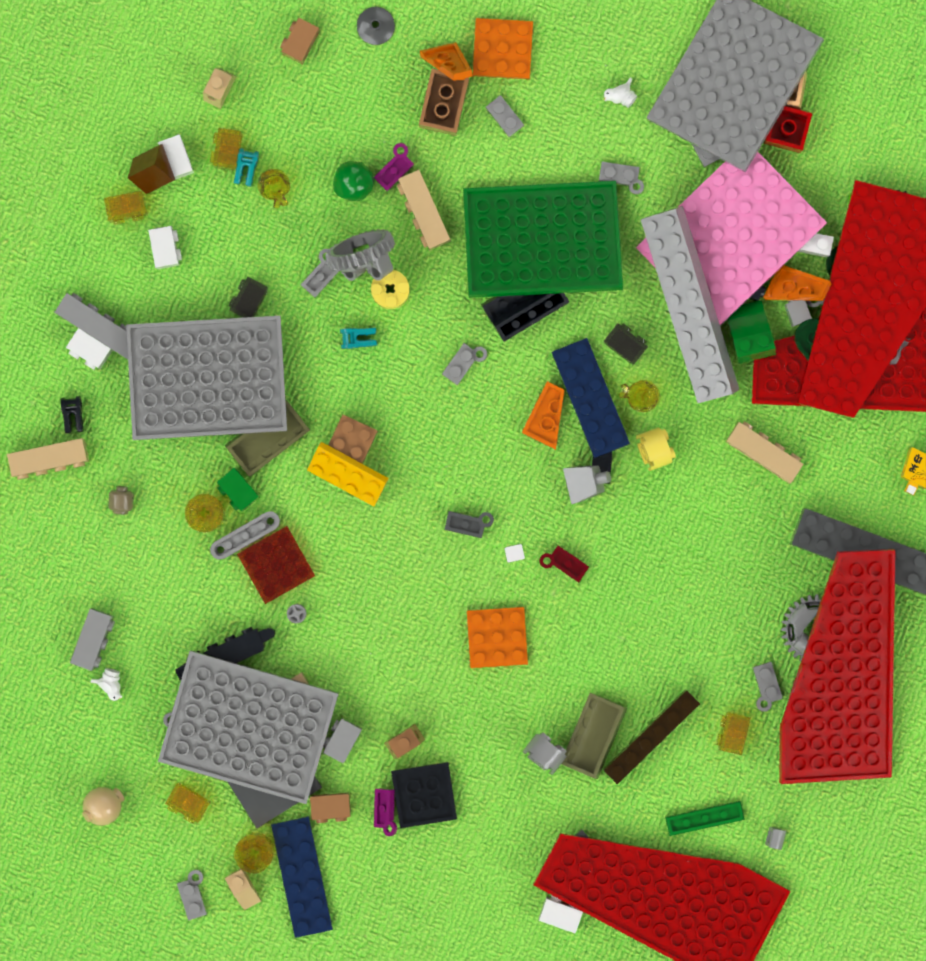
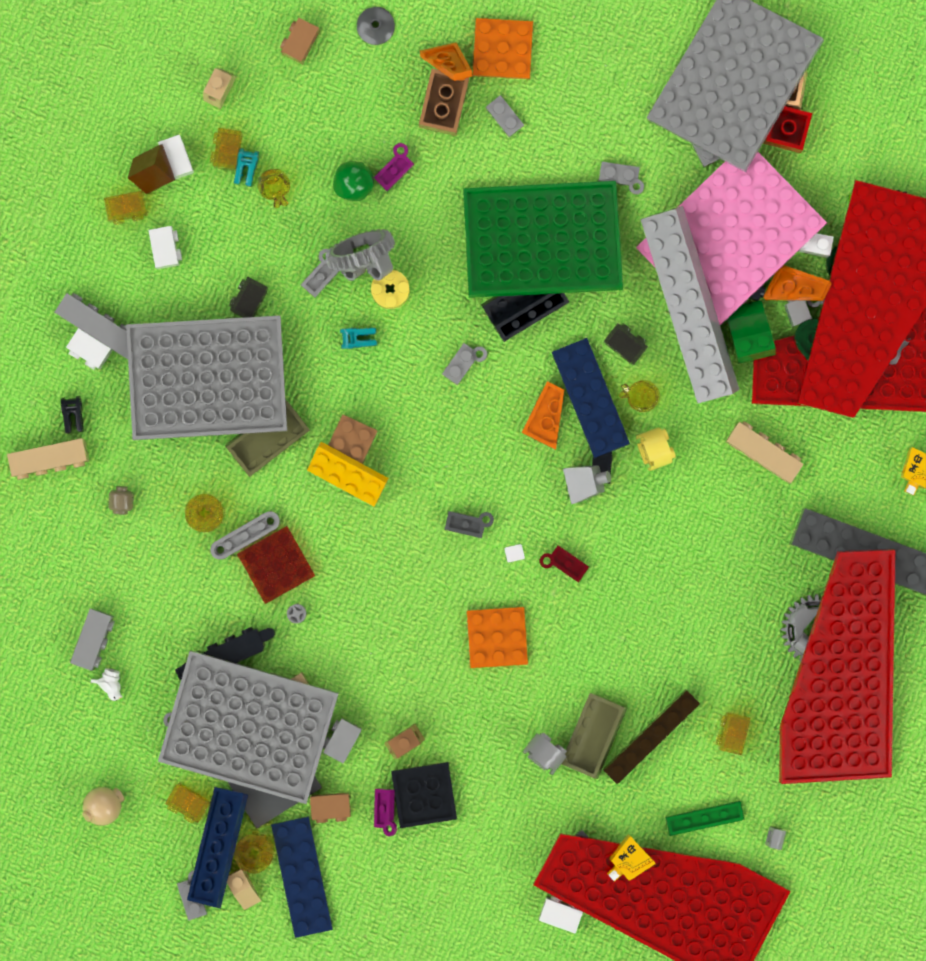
green brick [217,467,260,512] -> none
tan brick [397,170,451,251] -> none
white animal [604,77,637,108] -> none
light grey hinge [752,662,783,712] -> none
none -> dark blue plate [187,787,248,909]
none -> yellow torso [607,834,655,882]

